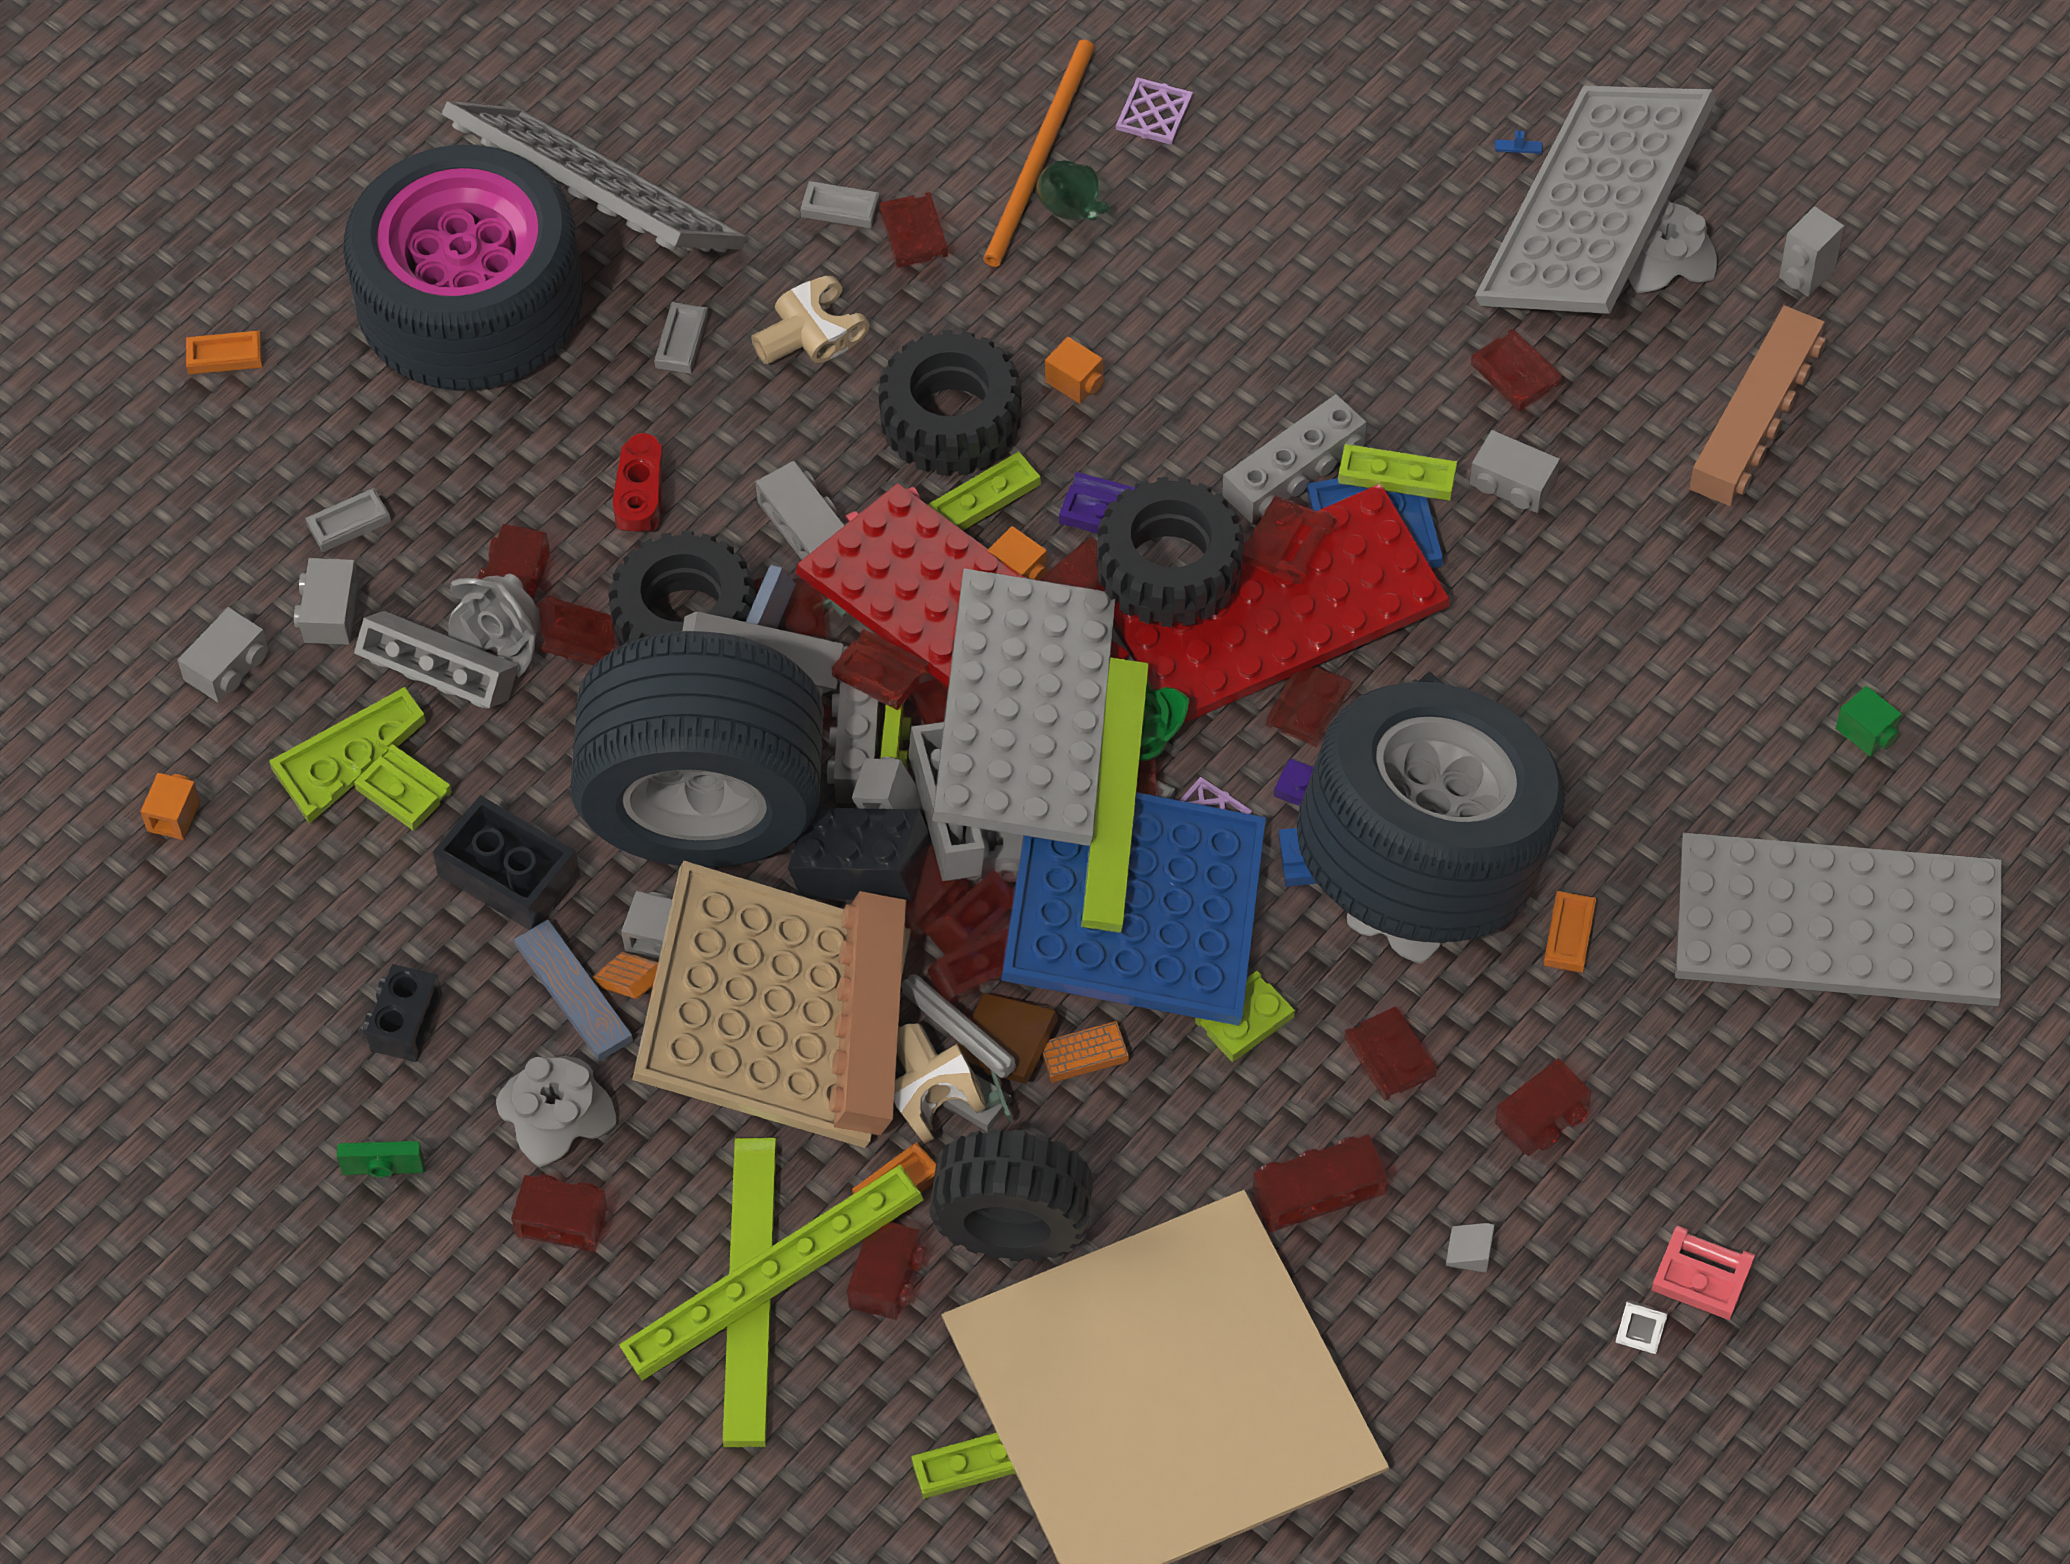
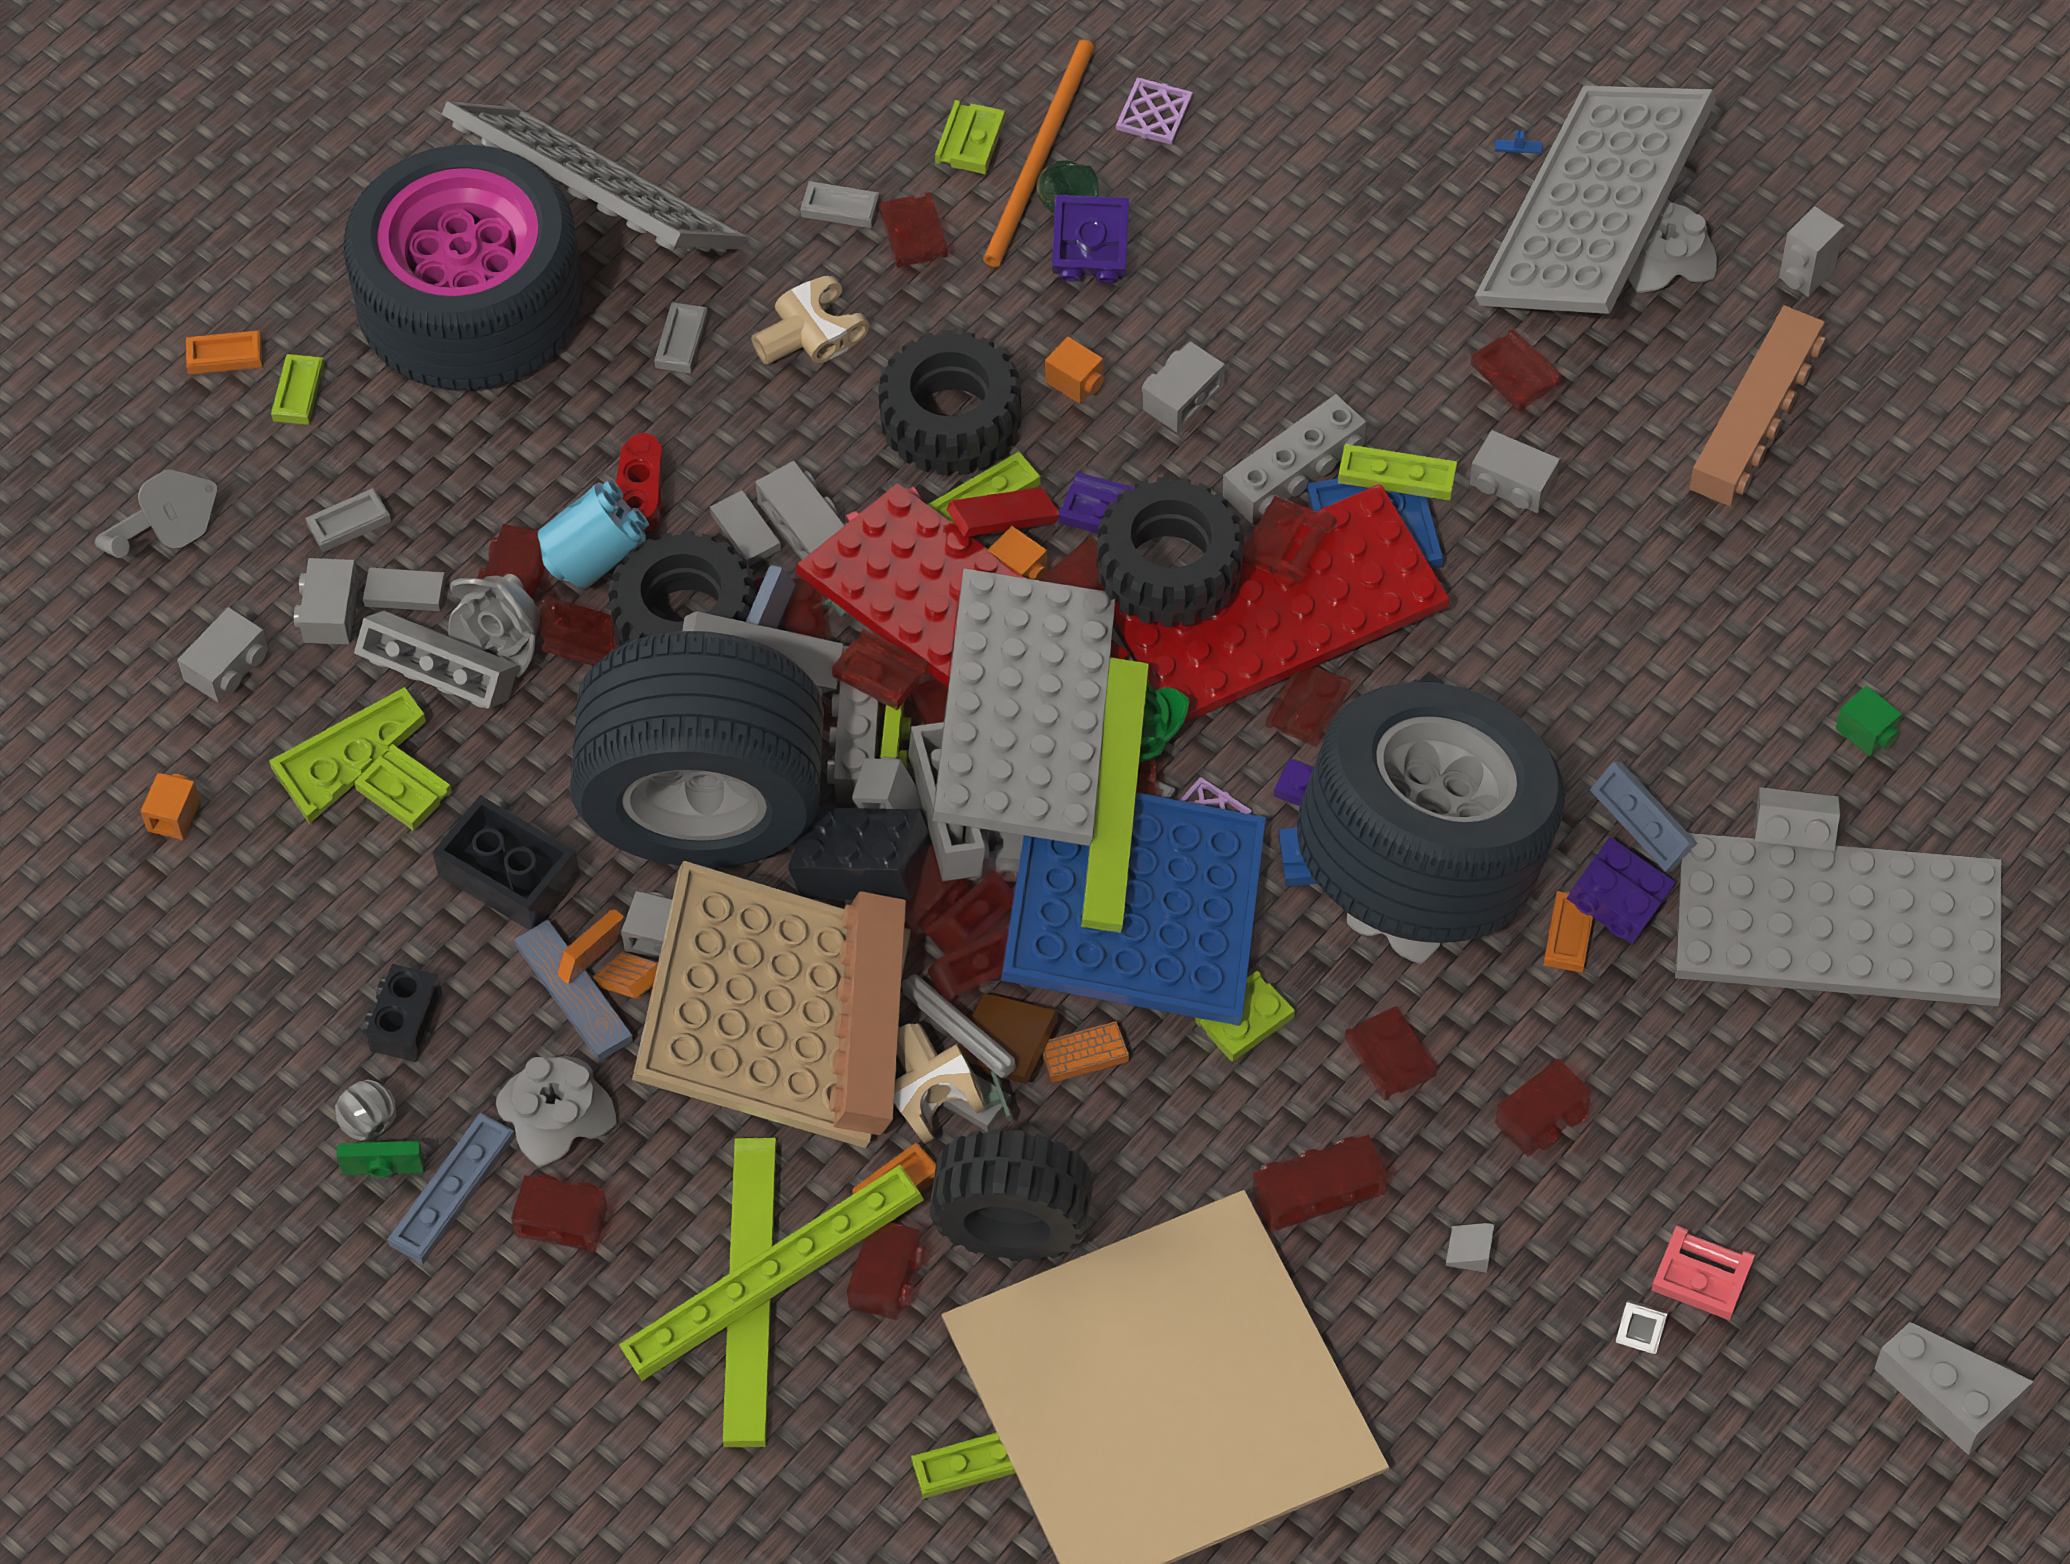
none -> light grey piece [95,469,217,558]
none -> lime tile [271,354,325,425]
none -> light grey piece [335,1079,397,1141]
none -> light grey tile [363,568,446,611]
none -> sand blue tile [387,1113,515,1264]
none -> medium azure cylinder [538,480,649,589]
none -> orange tile [557,909,625,984]
none -> light grey tile [710,490,781,567]
none -> lime plate [935,100,1005,174]
none -> red tile [946,487,1059,537]
none -> dark purple plate [1052,195,1129,283]
none -> light grey brick [1142,341,1225,432]
none -> dark purple plate [1566,837,1675,944]
none -> sand blue plate [1590,761,1697,872]
none -> light grey brick [1754,787,1840,851]
none -> light grey wedge [1874,1322,2034,1455]

